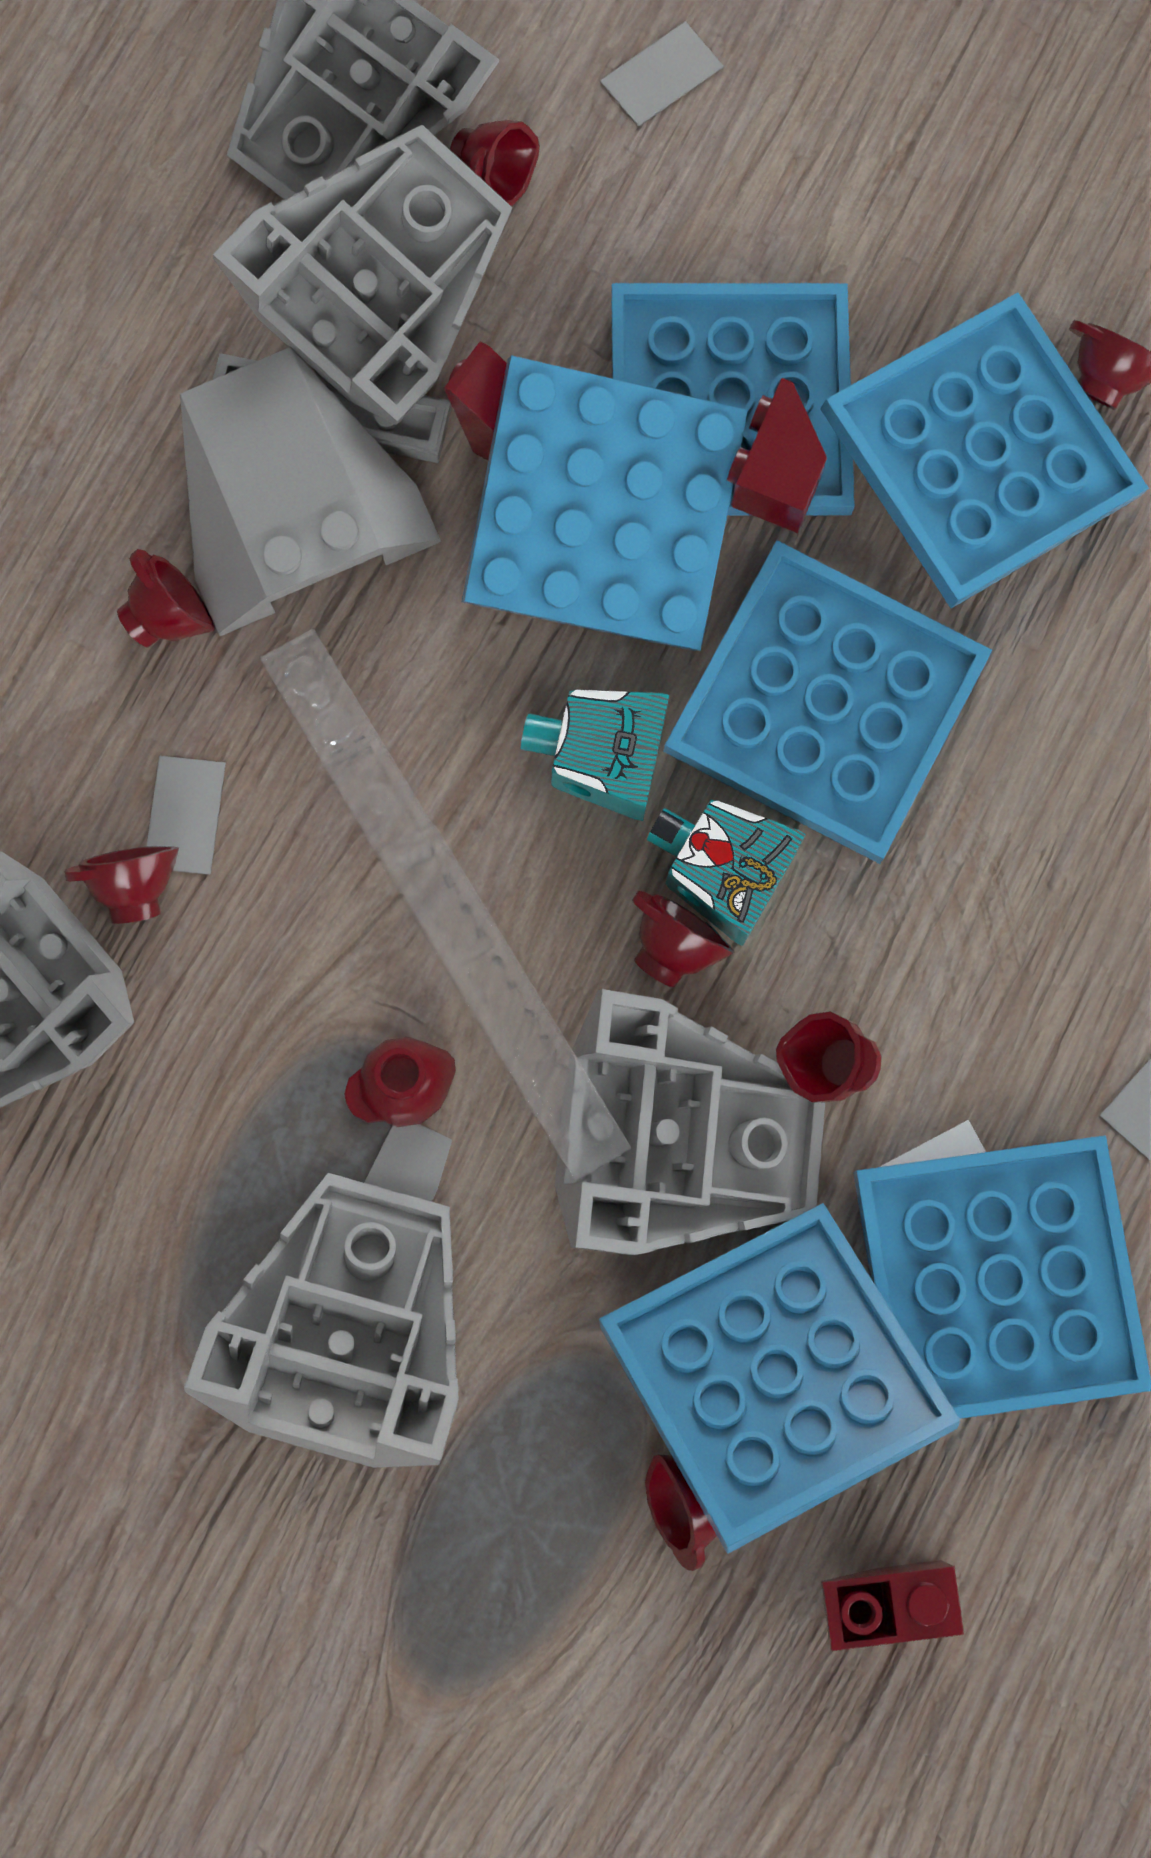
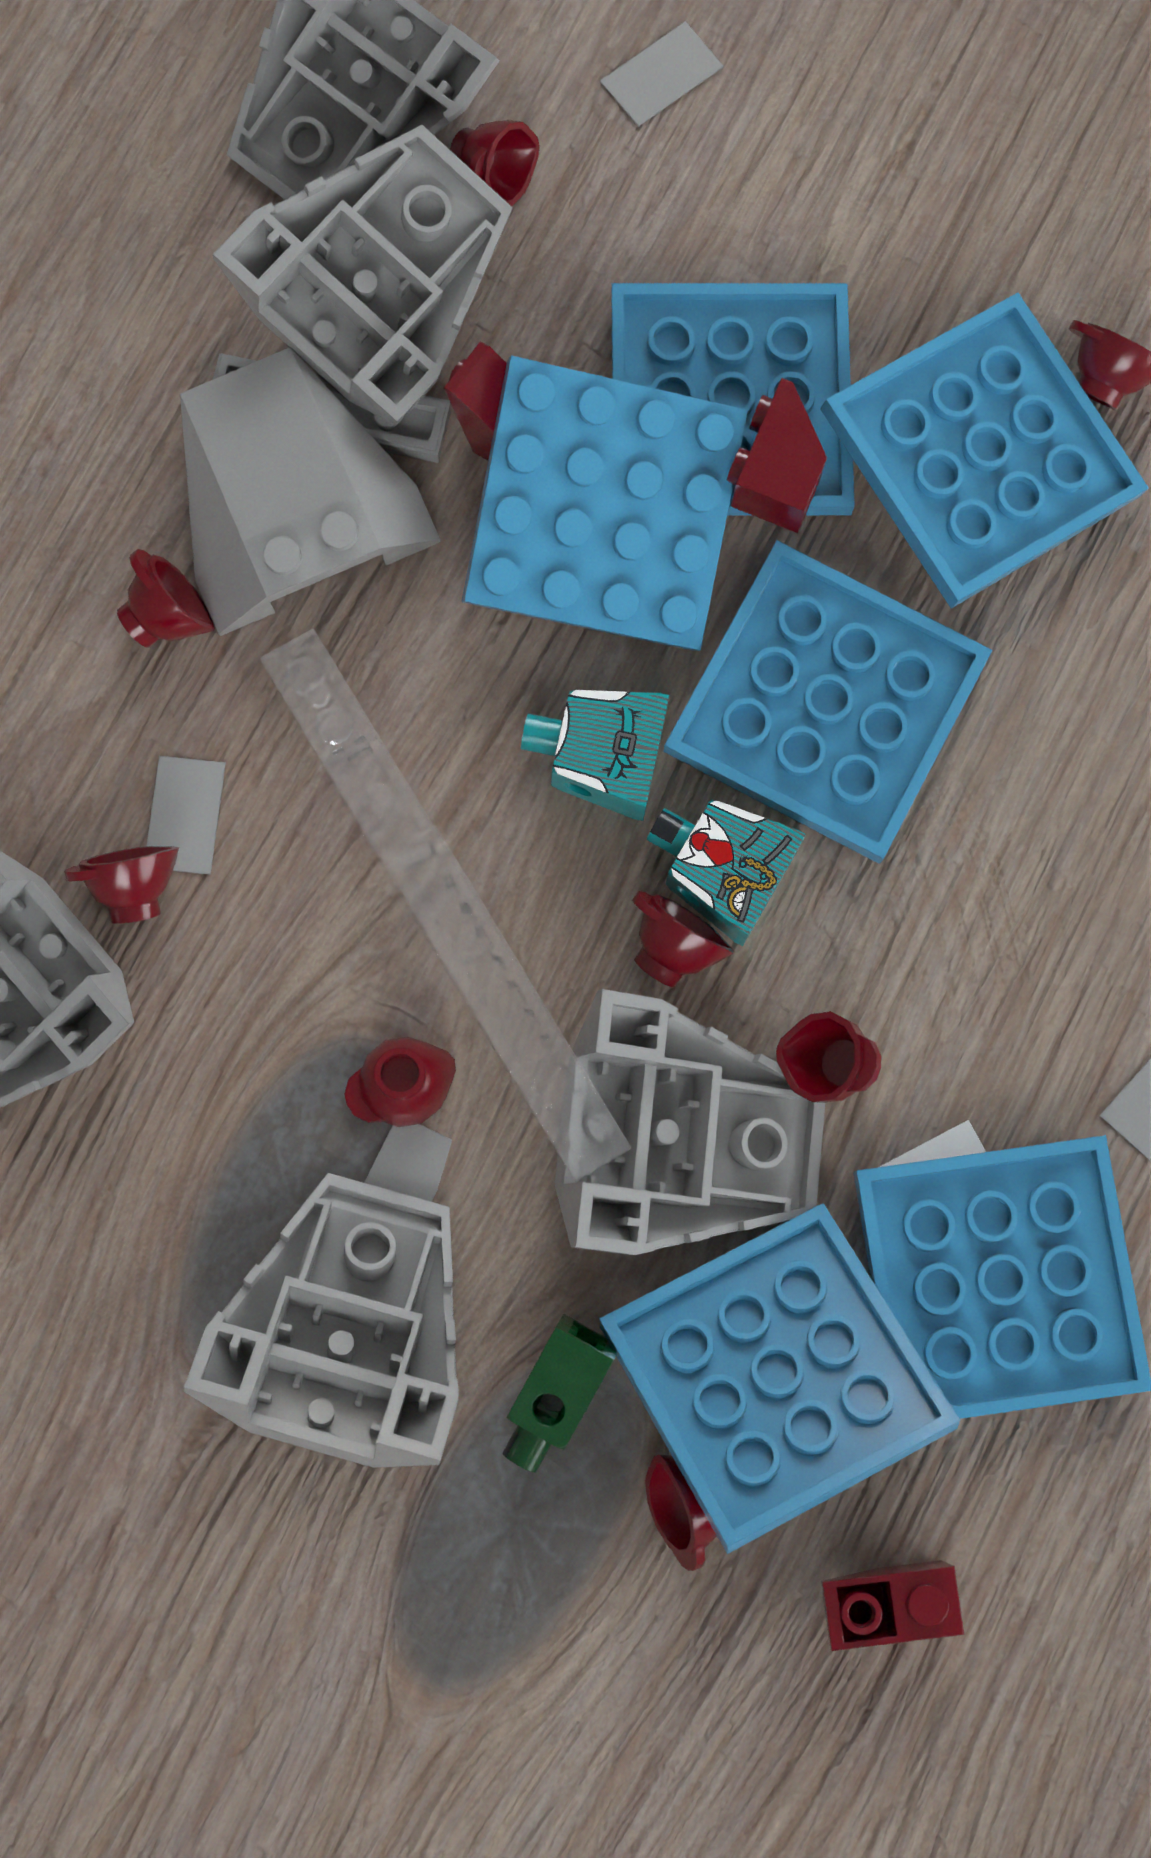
none -> dark green torso [502,1314,617,1473]

